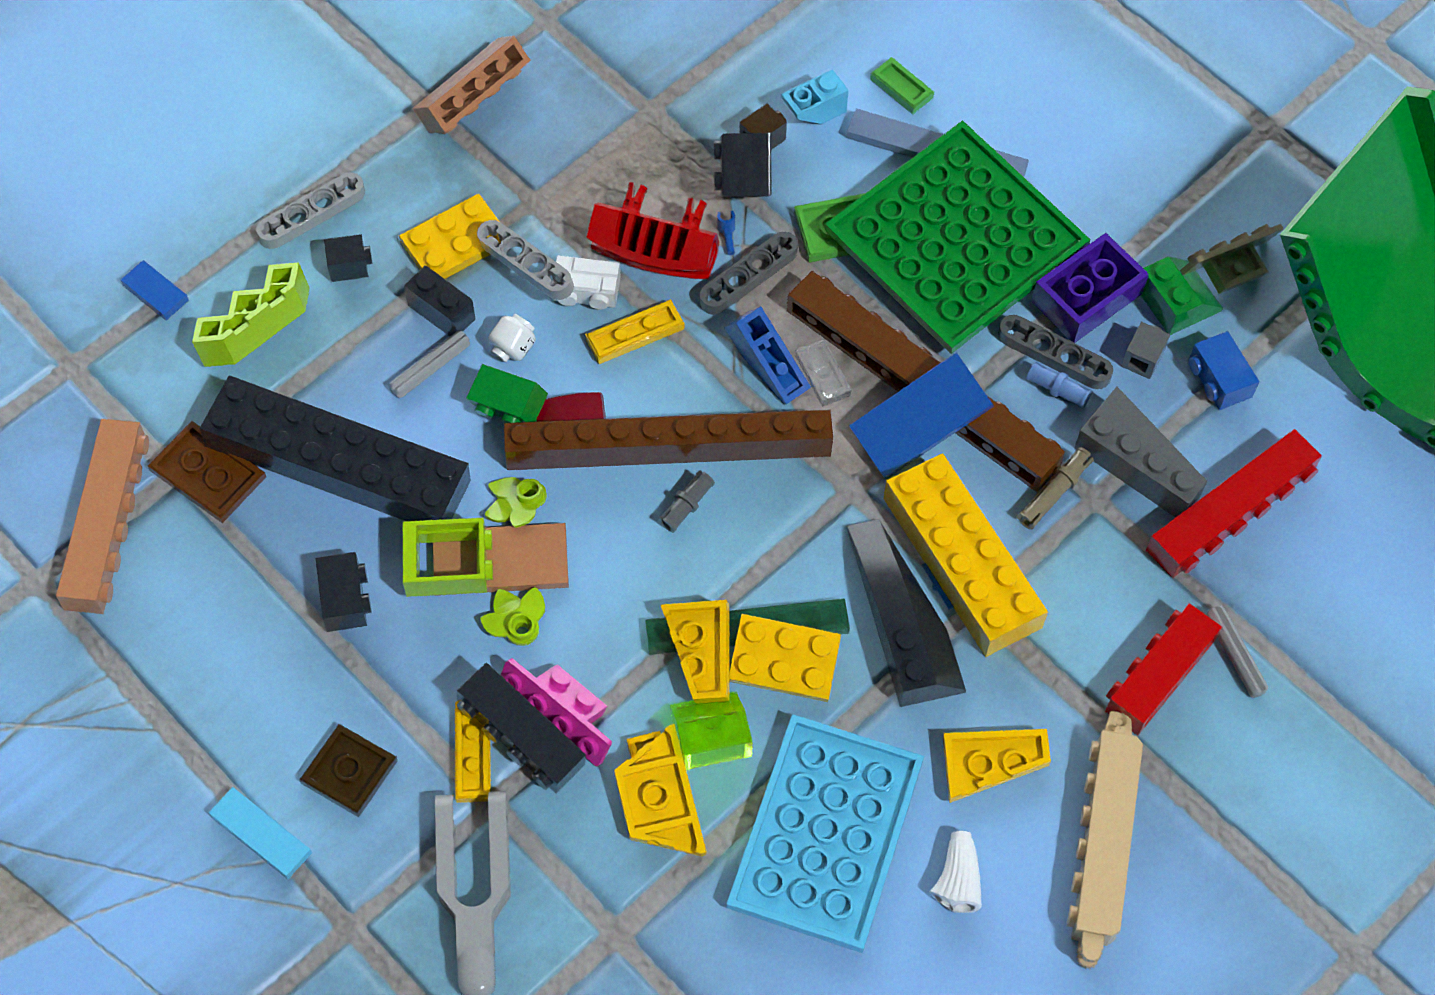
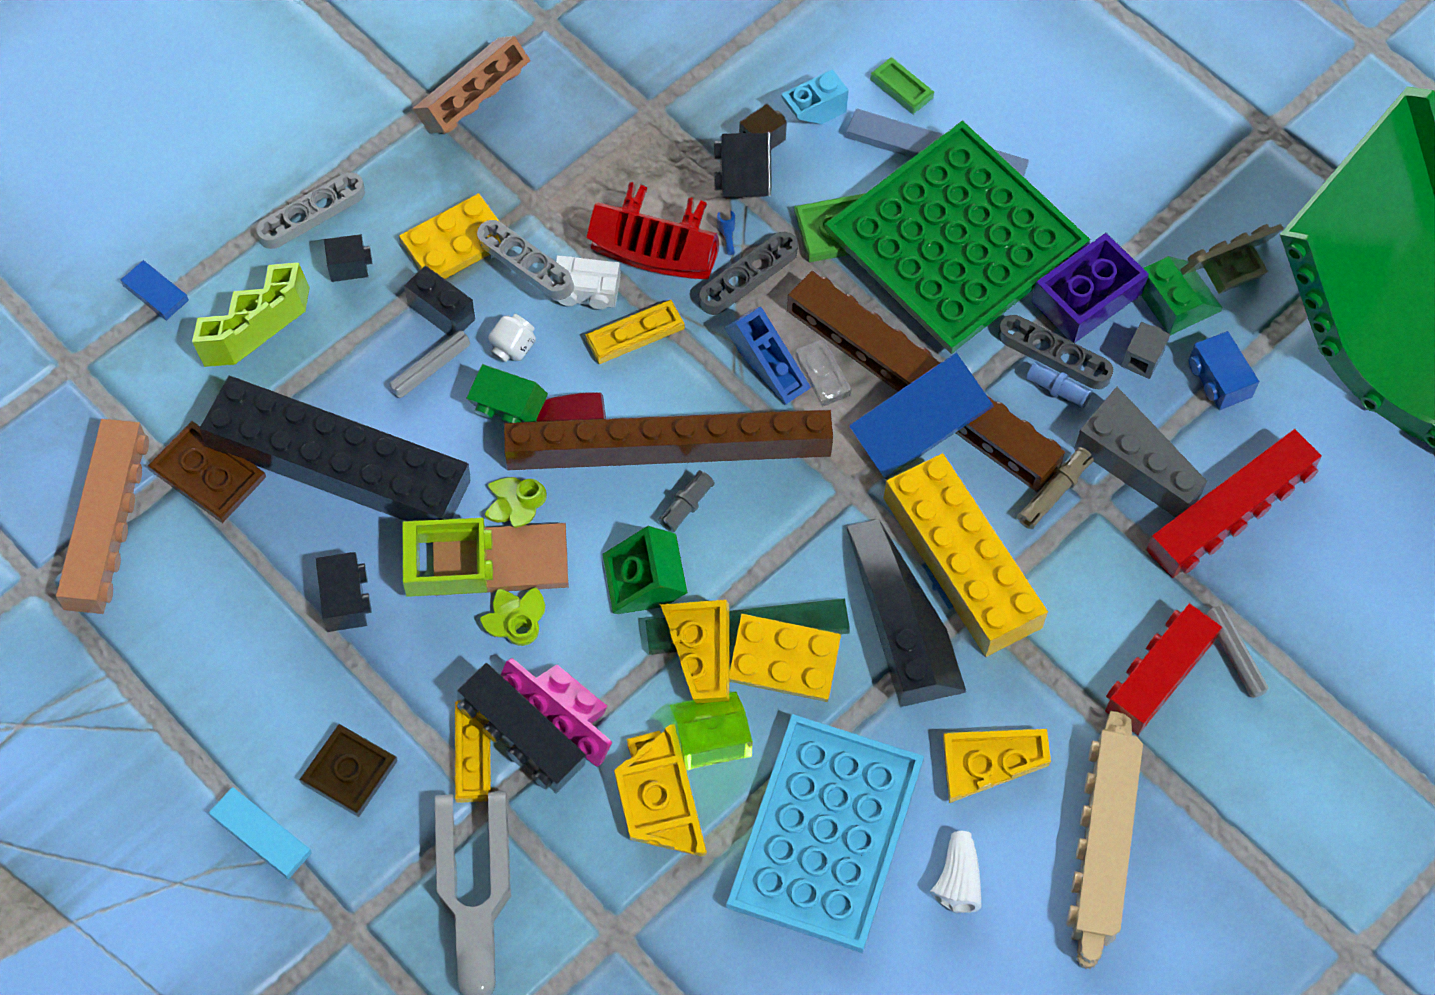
none -> green slope [602,526,688,614]

